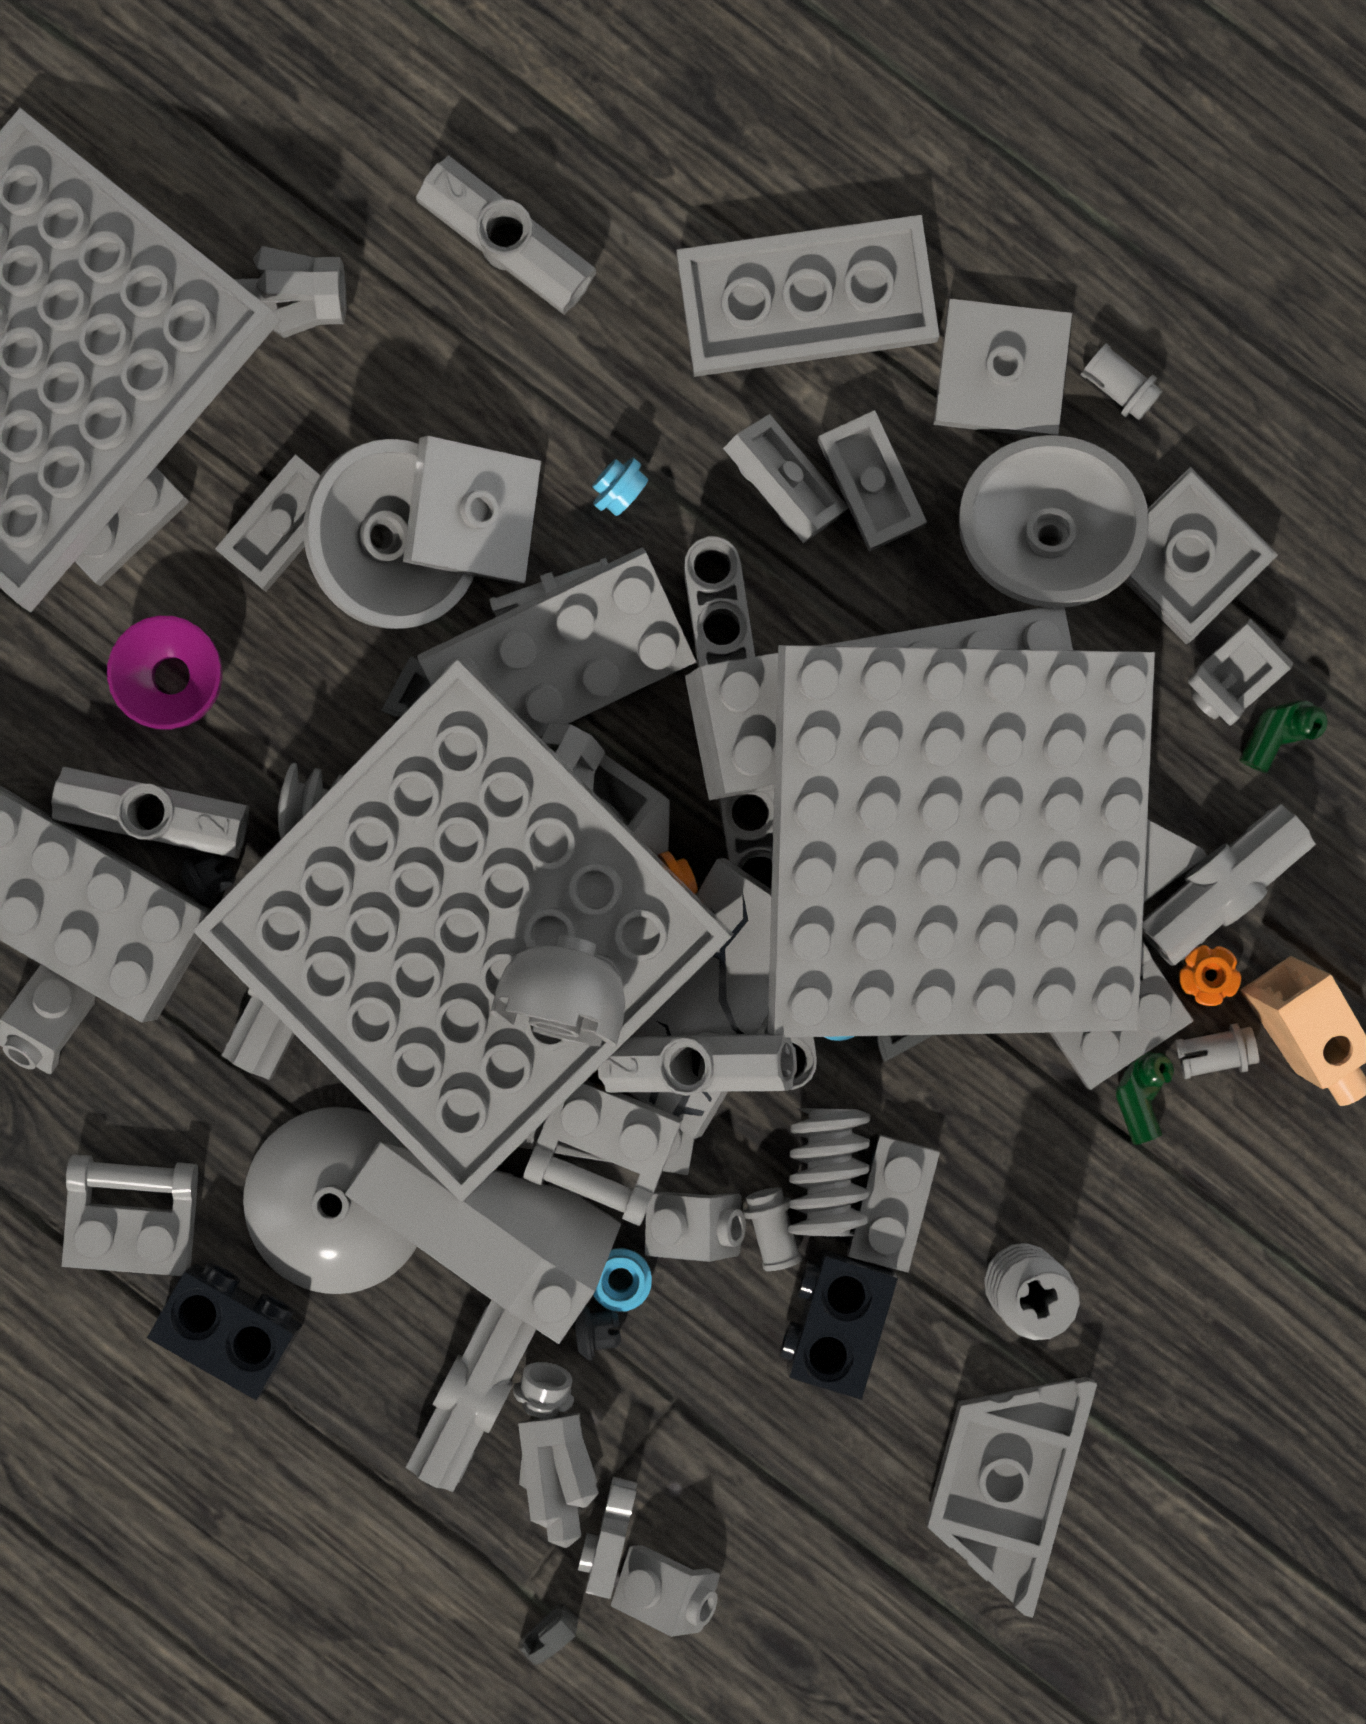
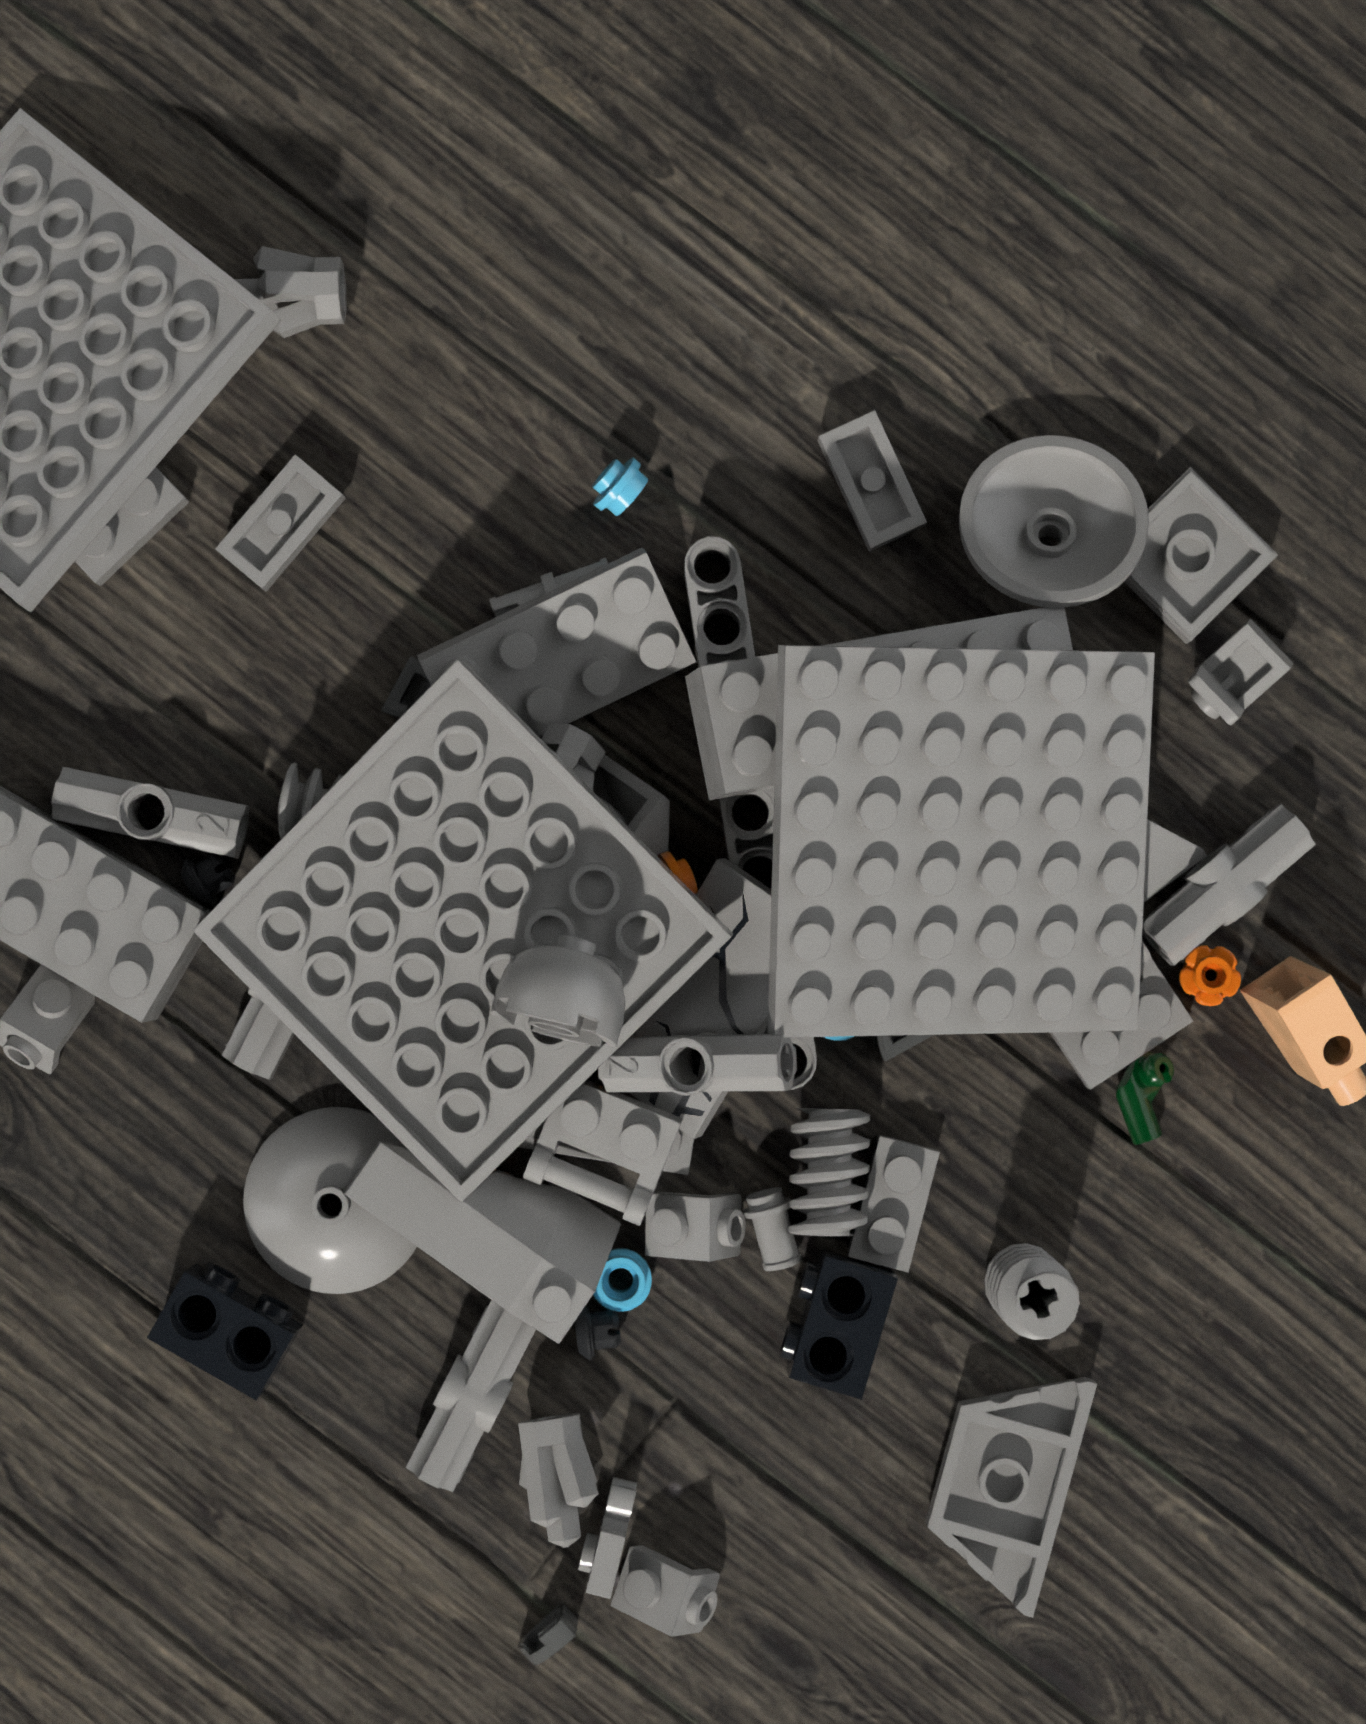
light grey plate [61,1154,198,1276] -> none
magenta piece [107,616,223,730] -> none
light grey dish [303,439,474,629] -> none
light grey plate [403,436,541,584] -> none
light grey piece [416,156,596,315] -> none
light grey plate [513,1362,574,1419] -> none
light grey plate [676,215,940,377] -> none
light grey plate [723,414,849,543] -> none
light grey plate [933,299,1072,437] -> none
light grey pin [1081,343,1163,420] -> none
light grey pin [1176,1023,1259,1079] -> none
dark green arm [1239,700,1328,773] -> none

